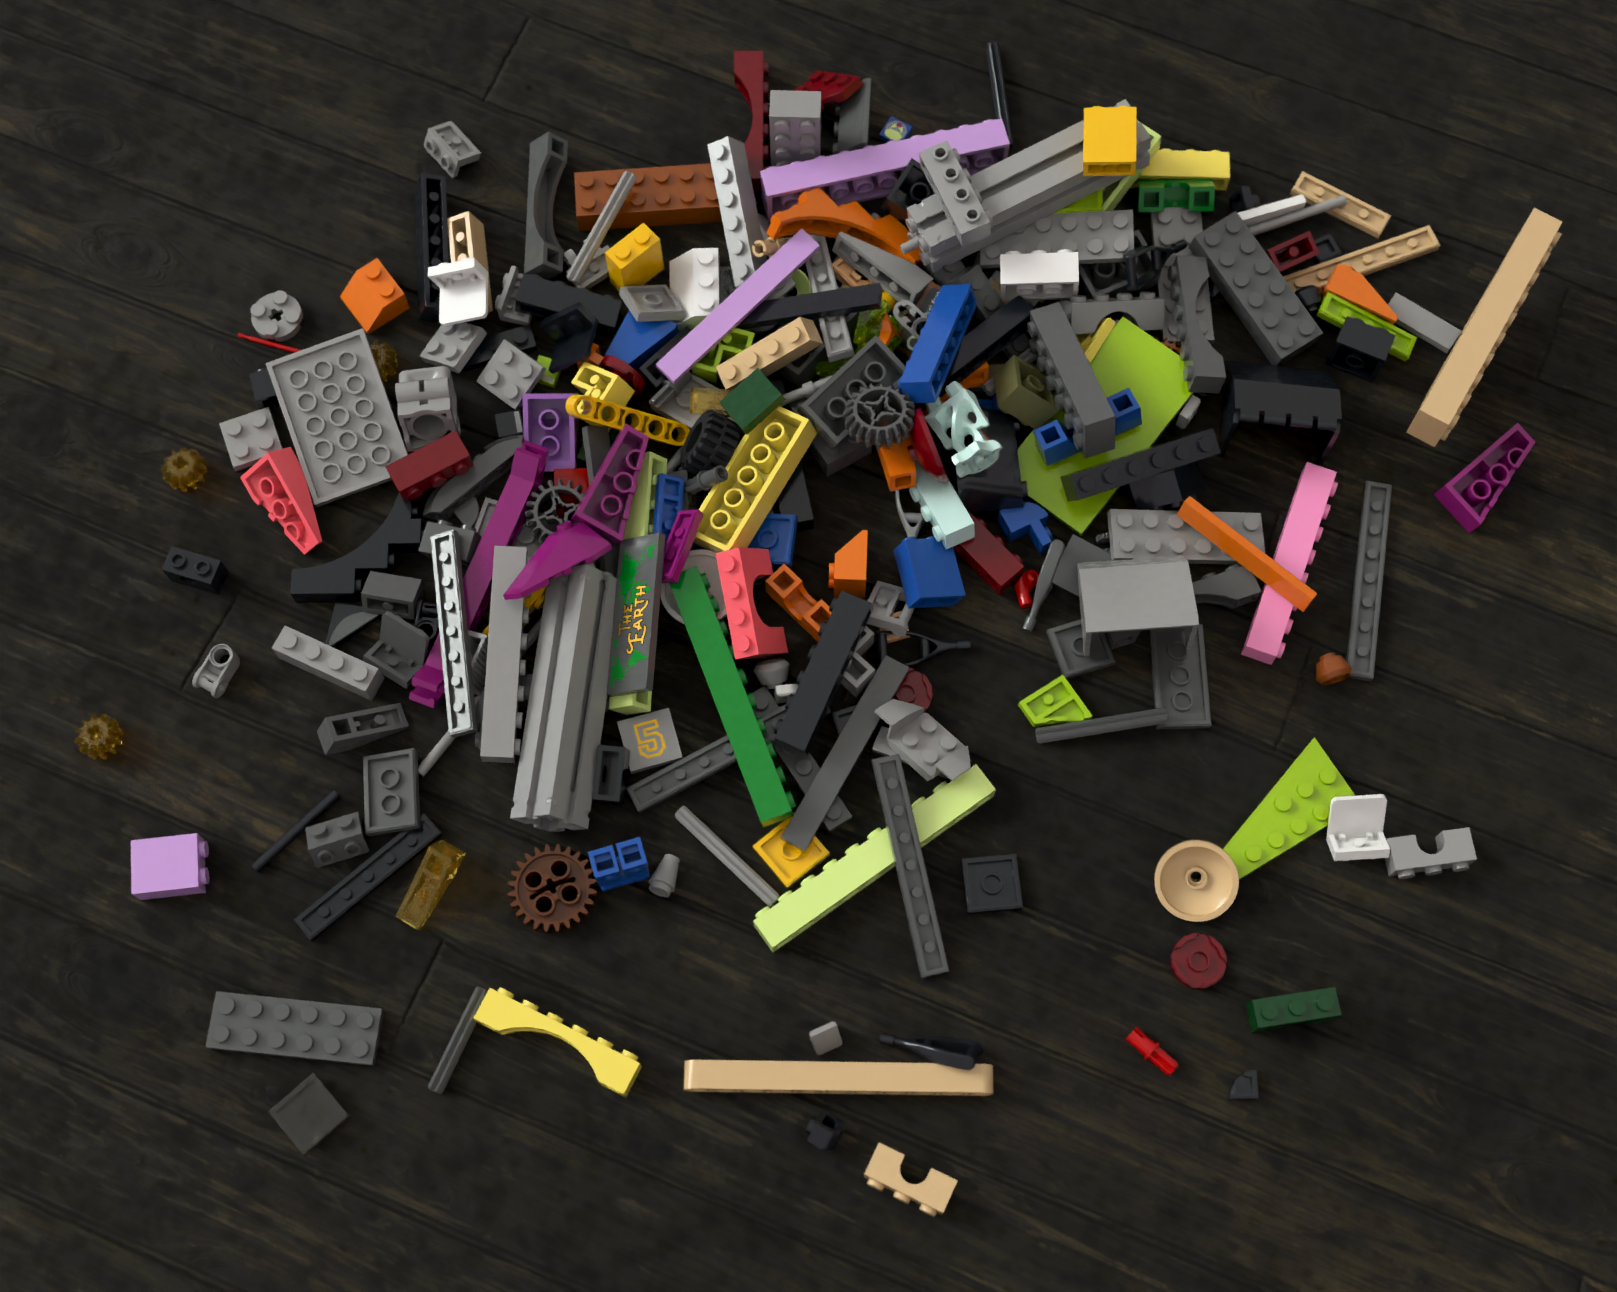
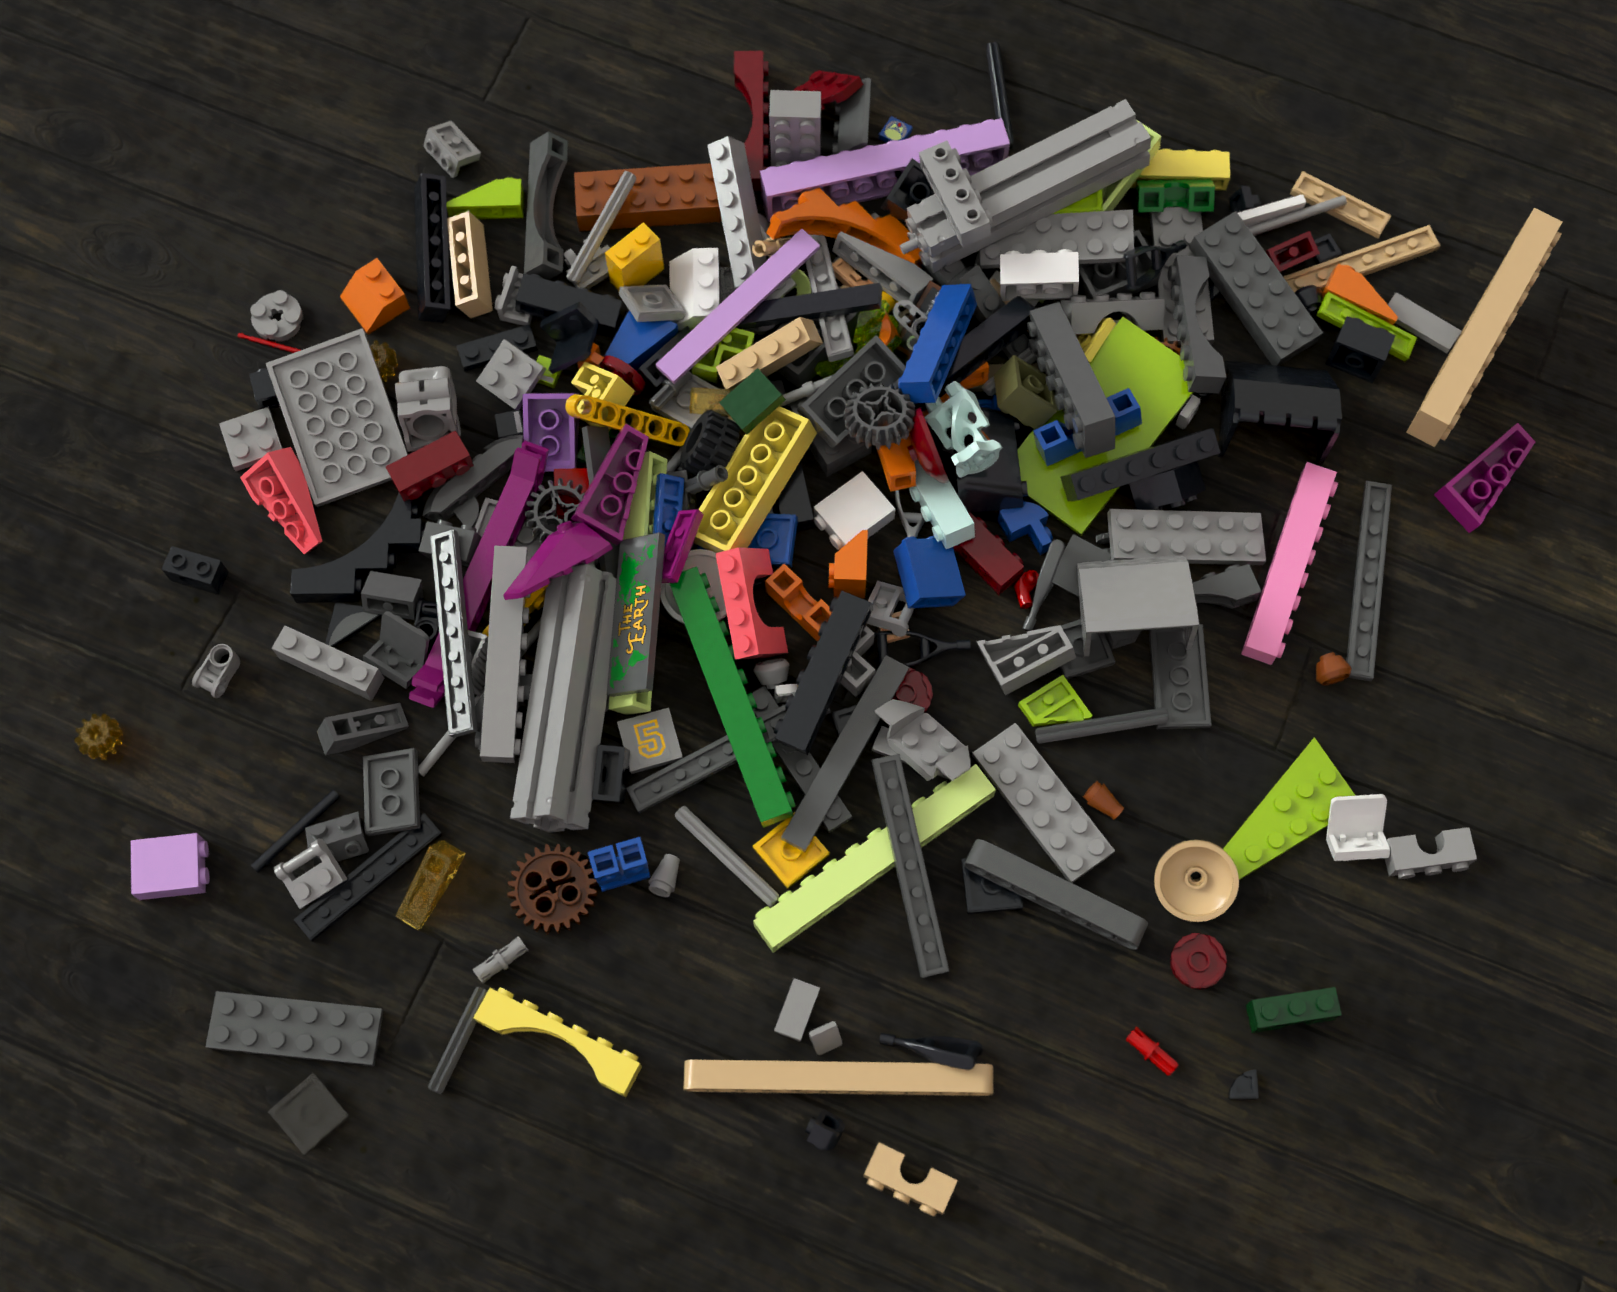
clear yellow gear [161,446,207,492] -> none
light grey plate [420,322,487,373] -> none
white bracket [428,258,488,326] -> none
yellow brick [1083,106,1136,176] -> none
orange tile [1177,496,1317,612] -> none
none -> light grey plate [274,838,347,909]
none -> lime slope [447,177,524,219]
none -> light grey pin [472,936,529,984]
none -> light grey tile [774,978,820,1042]
none -> white brick [814,471,895,550]
none -> dark grey beam [964,839,1148,950]
none -> light grey plate [972,723,1115,883]
none -> light grey wedge [977,625,1076,695]
none -> dark orange cone [1083,781,1124,820]

